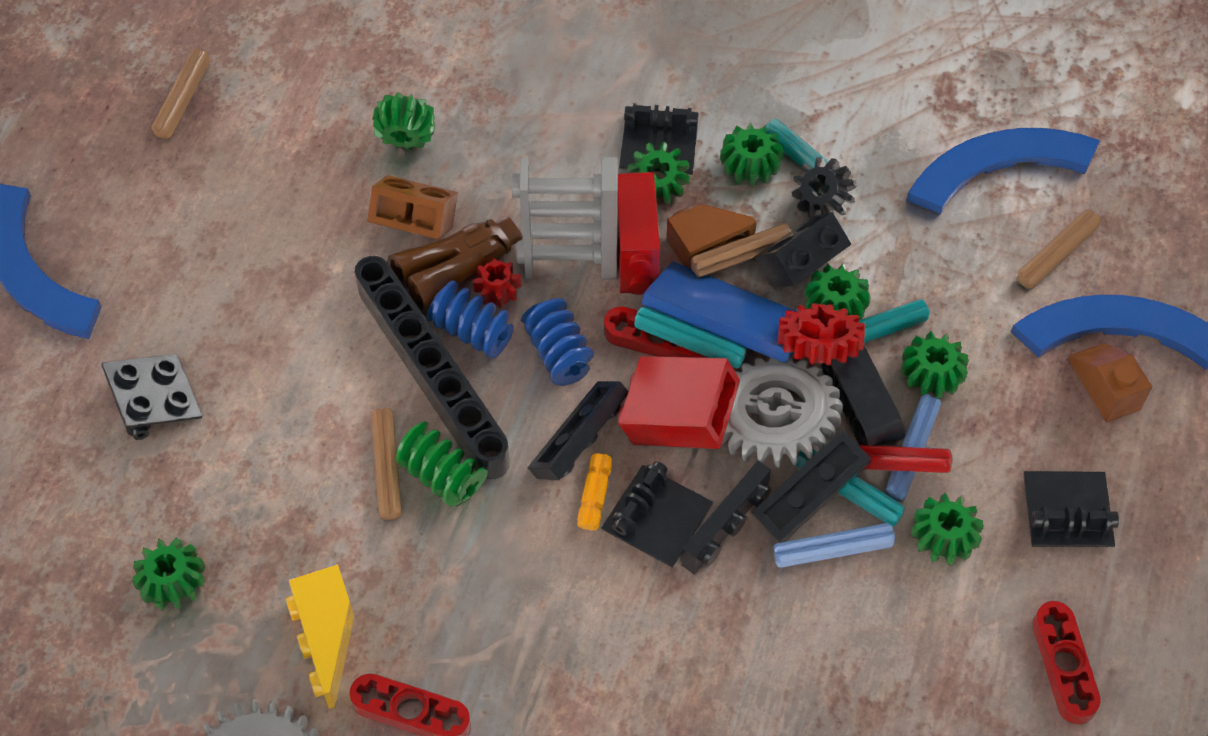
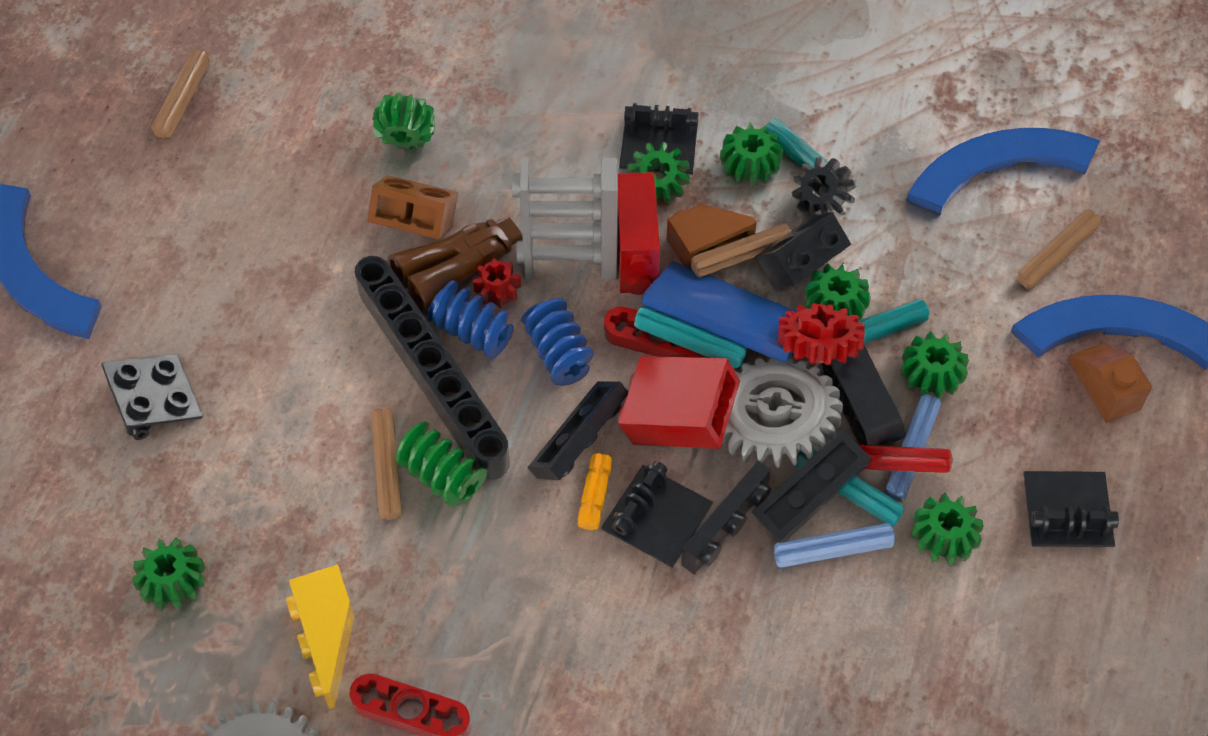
red beam [1033,601,1101,724] -> none

